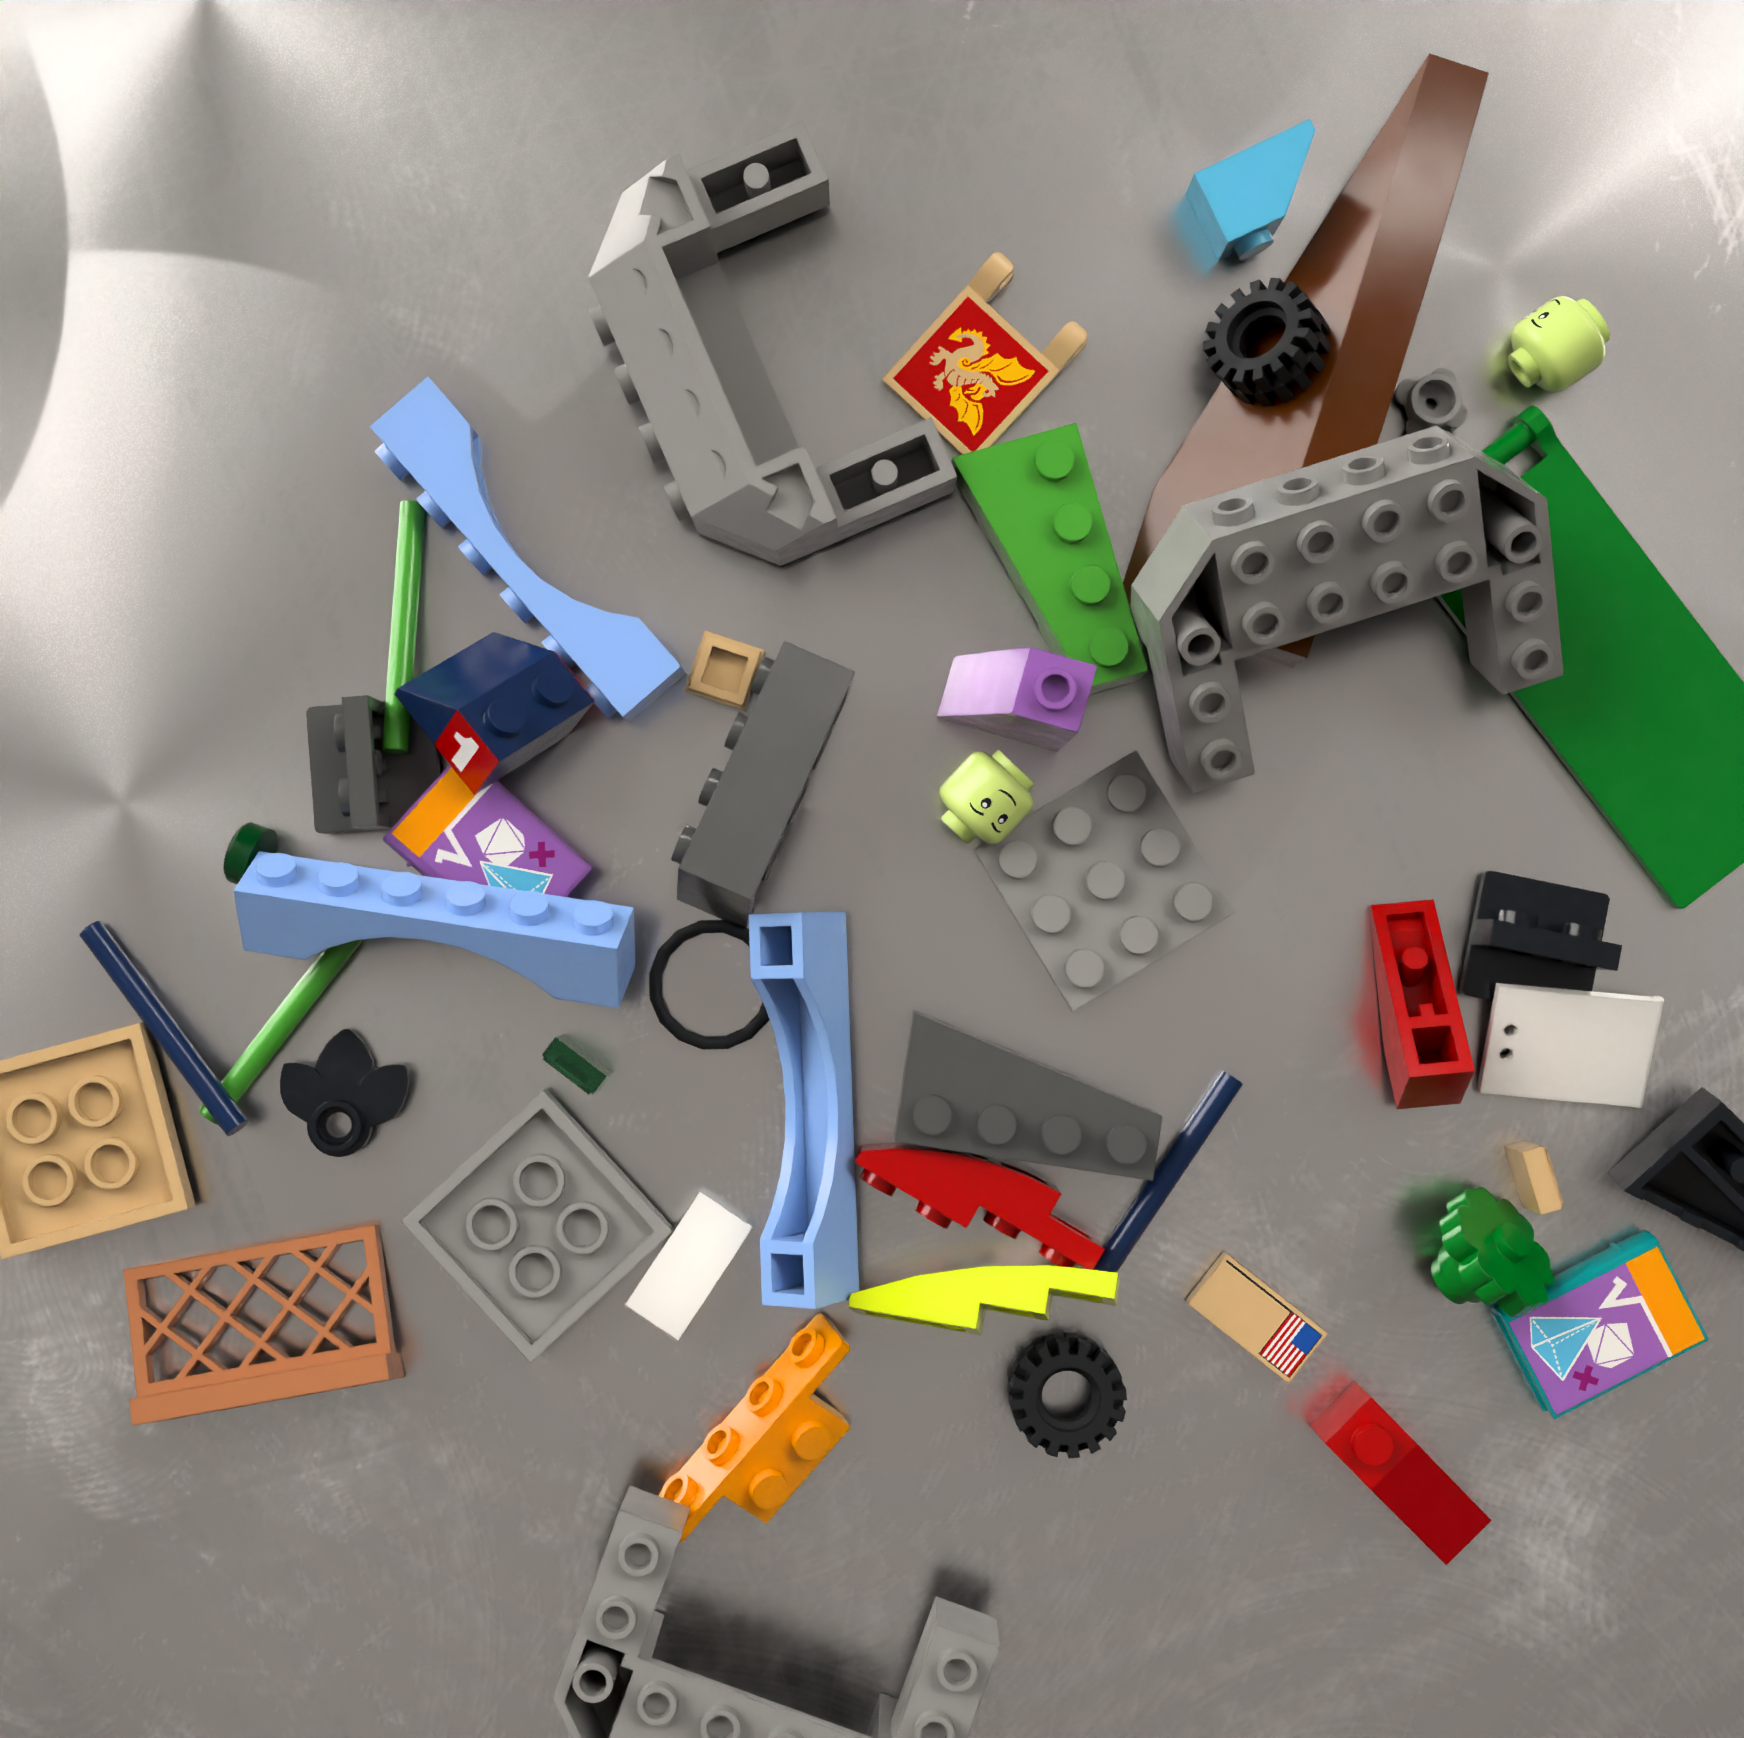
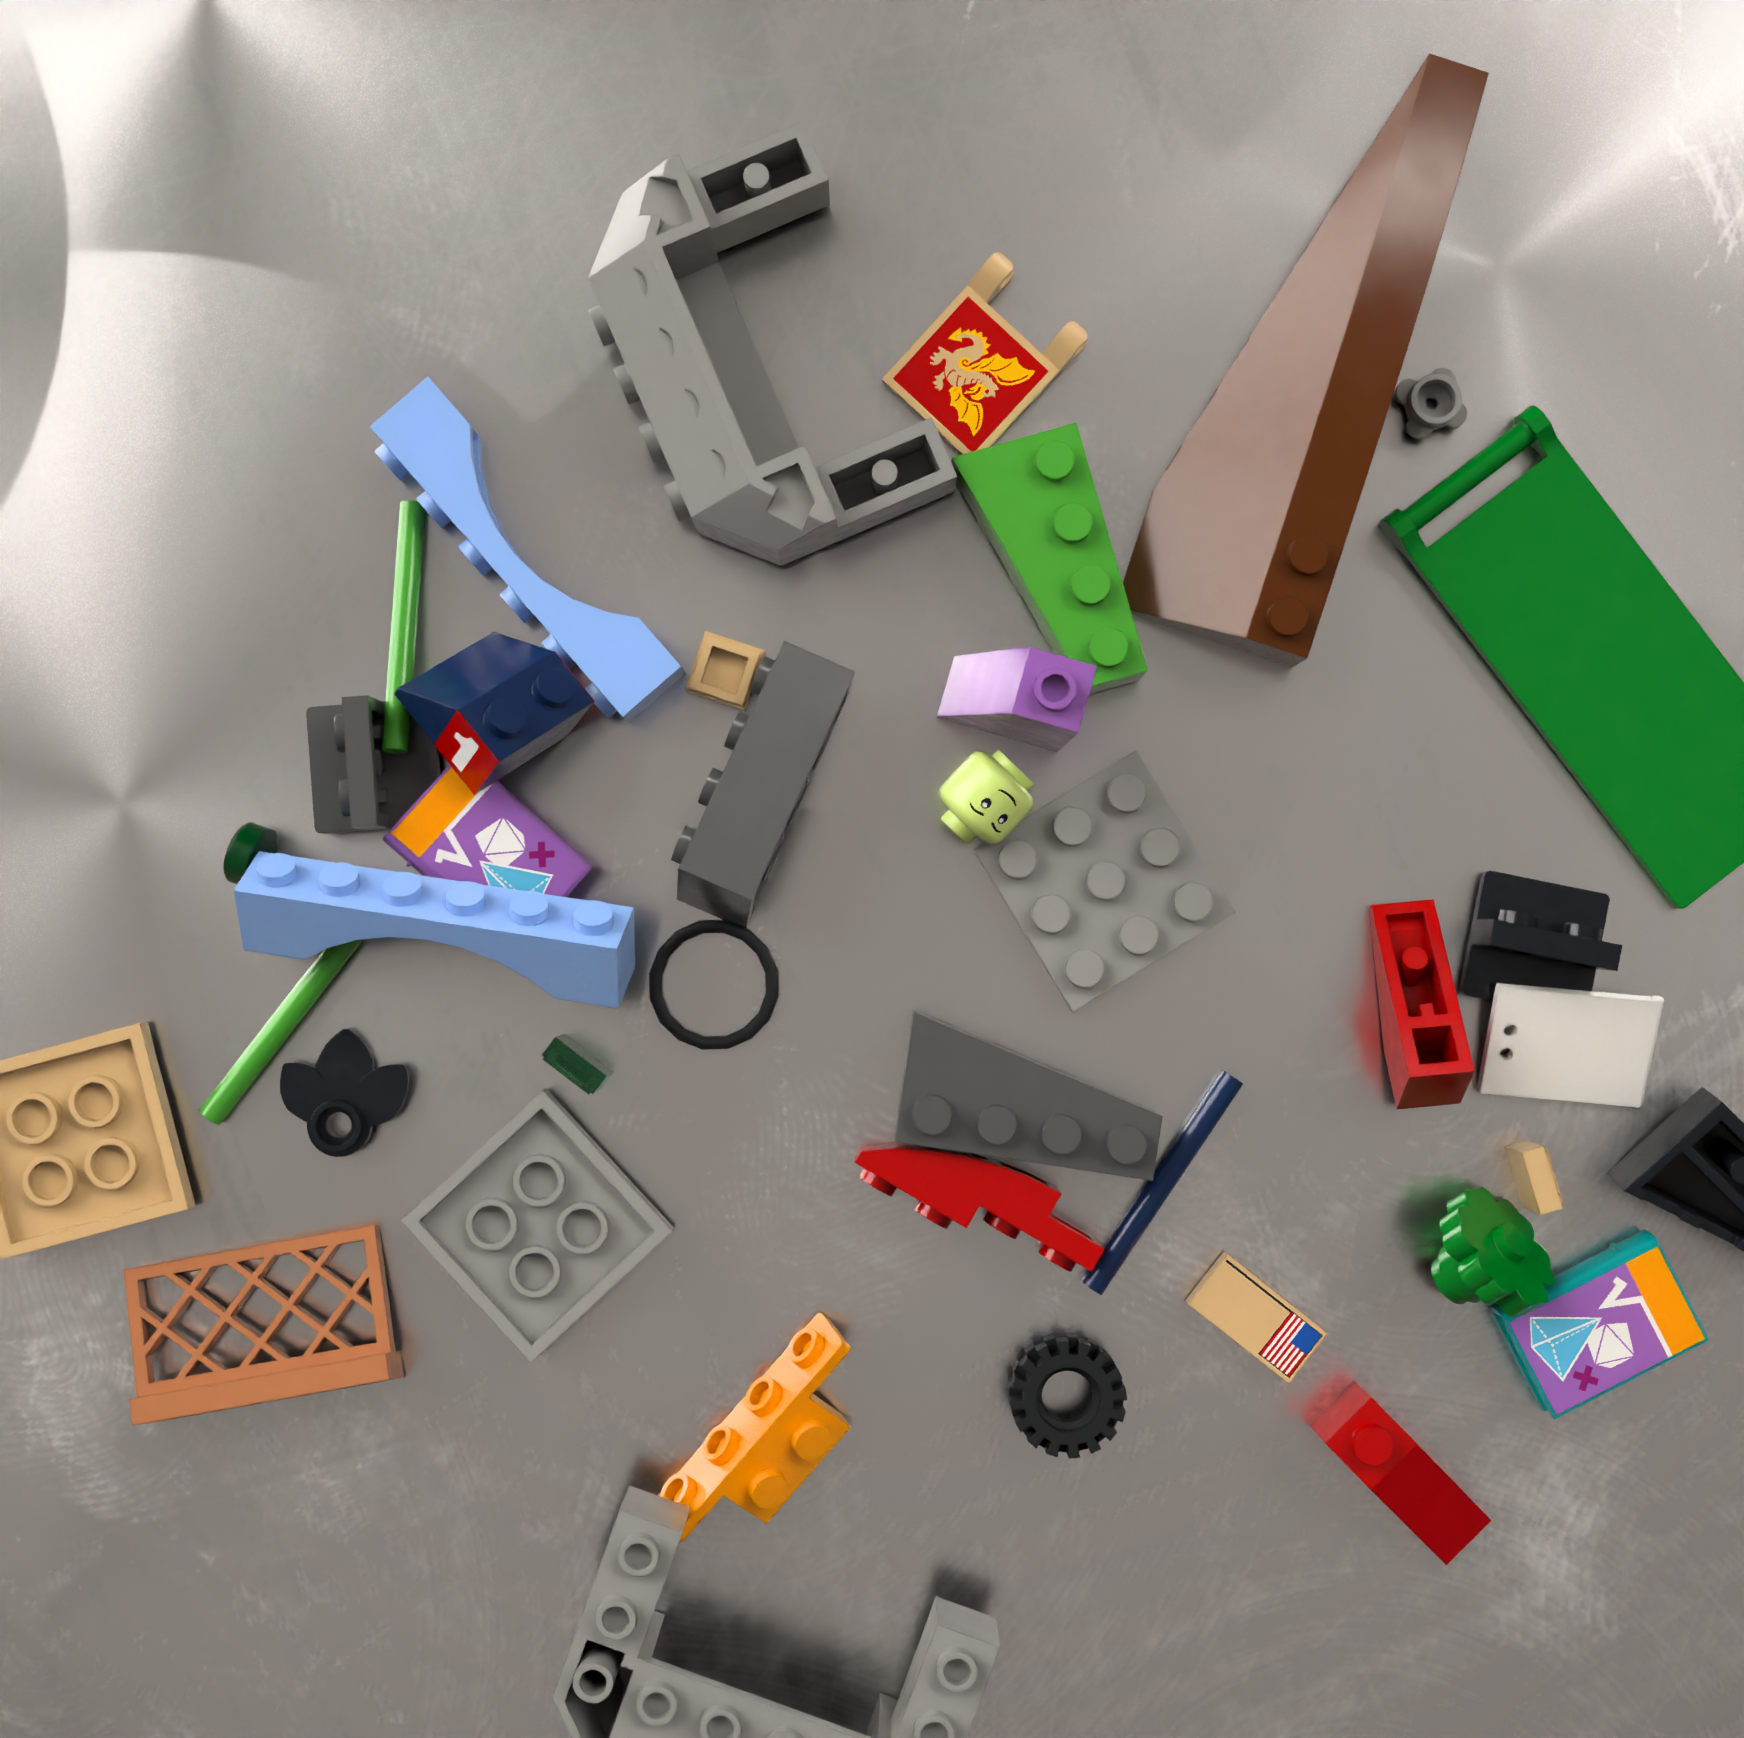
dark blue bar [79,921,249,1136] -> none
white slope [624,1192,753,1342] -> none
light blue arch [749,911,859,1309] -> none
neon yellow slope [848,1265,1120,1335] -> none
light grey wedge [1130,426,1564,794] -> none
medium azure slope [1185,119,1315,261] -> none
black tyre [1203,278,1331,407] -> none
yellowish green head [1507,296,1610,393] -> none

